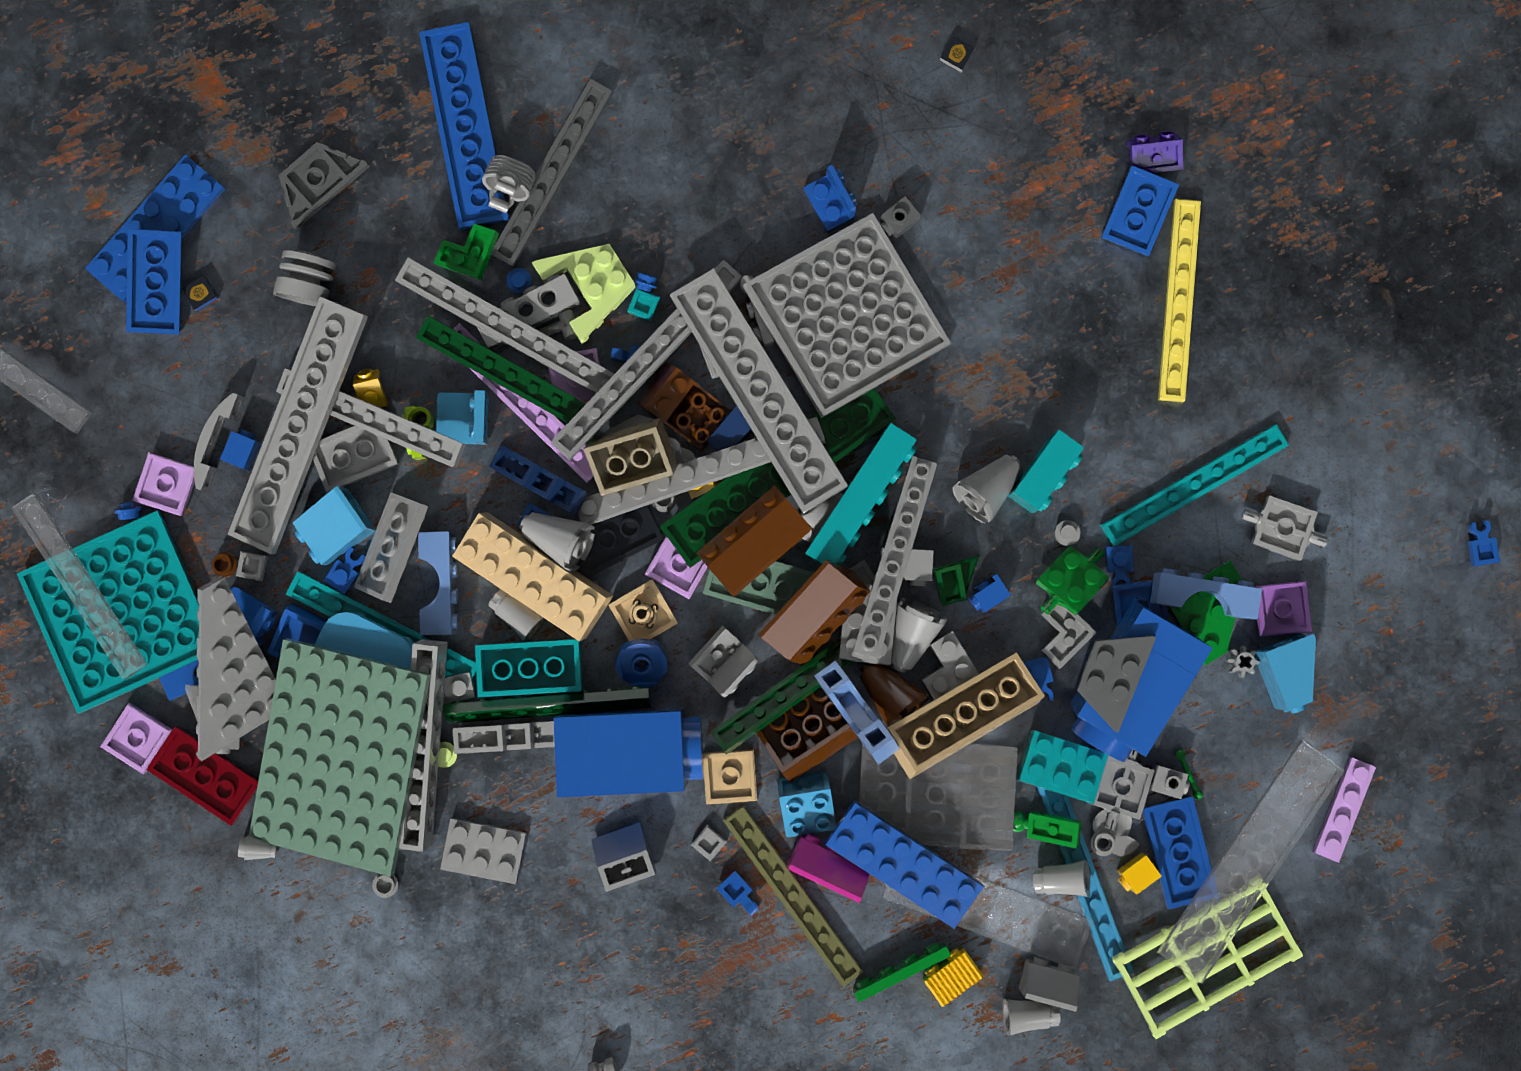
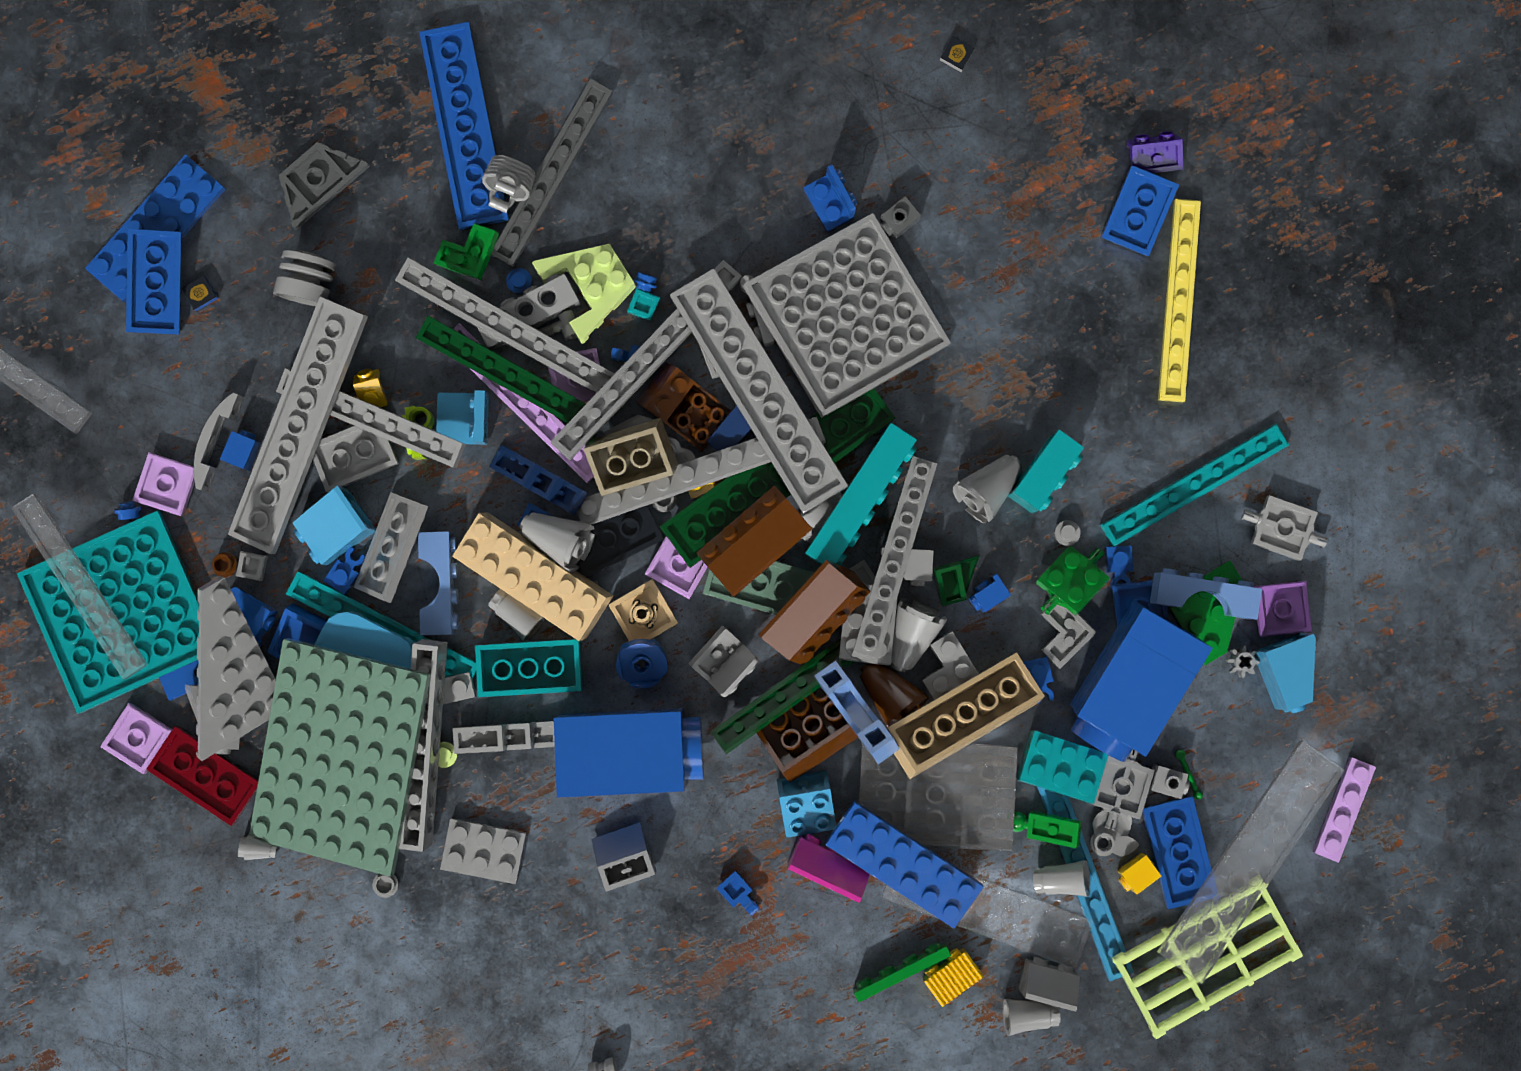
dark green plate [443,686,651,724] -> none
light grey tile [691,824,727,861] -> none
tan tile [703,749,757,804] -> none
olive tile [723,804,864,988] -> none
dark grey wing [1076,635,1156,732] -> none
blue plate [1467,520,1500,567] -> none

